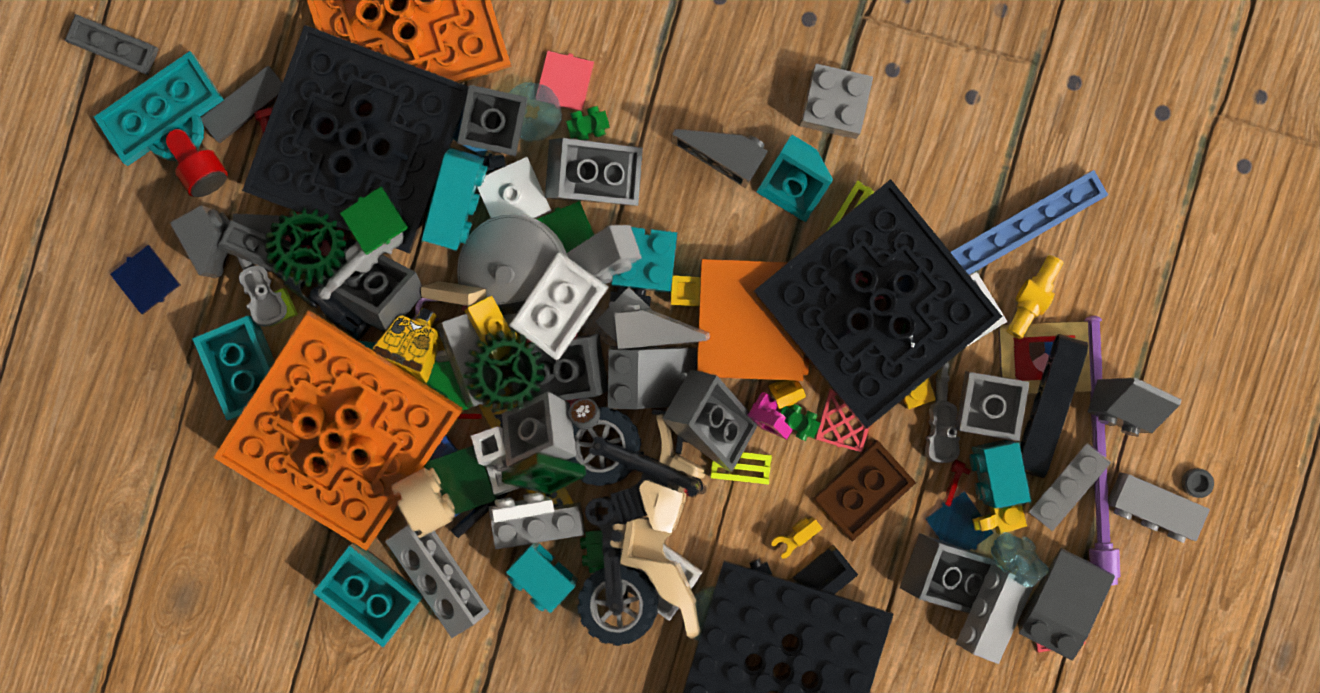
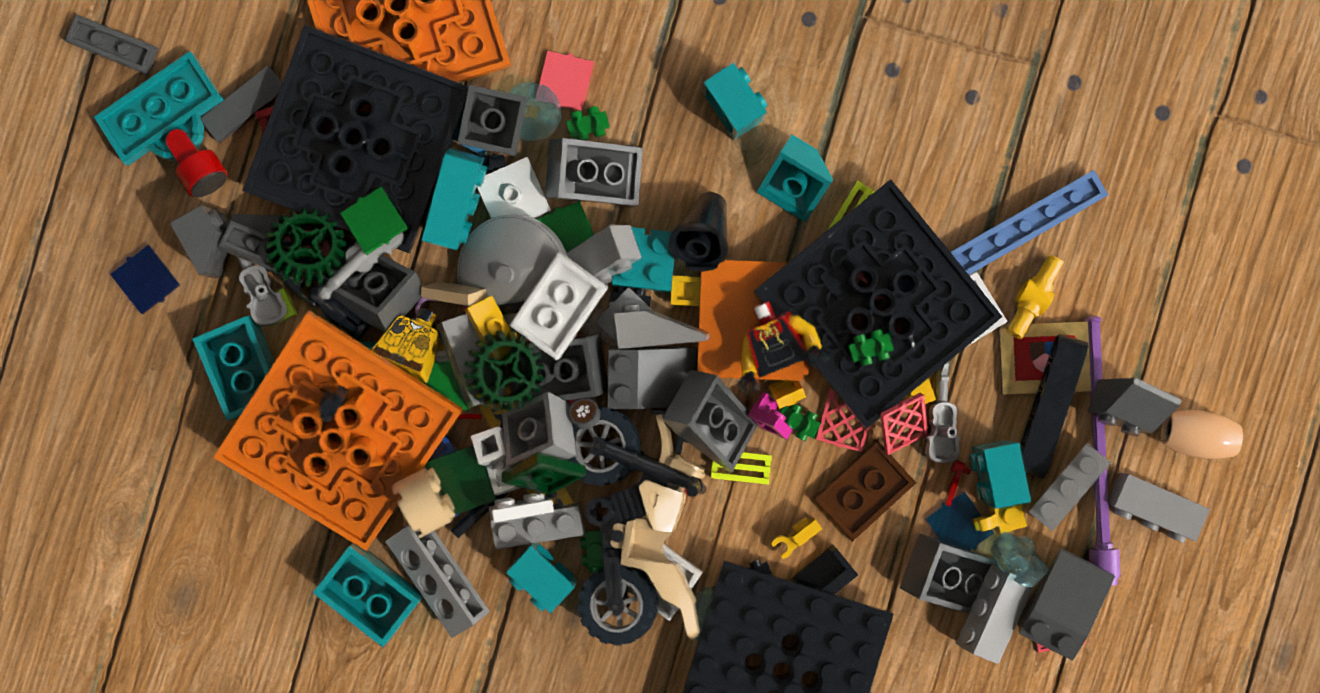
dark grey slope [672,129,768,188] -> none
light grey brick [800,64,873,139] -> none
light grey brick [955,371,1029,441] -> none
dark grey tile [1182,468,1214,498] -> none
none -> black piece [318,385,349,422]
none -> black cone [669,192,728,272]
none -> teal brick [702,62,768,140]
none -> torso [739,301,829,394]
none -> green piece [848,329,894,366]
none -> coral window [880,392,928,455]
none -> light nougat piece [1161,410,1243,459]

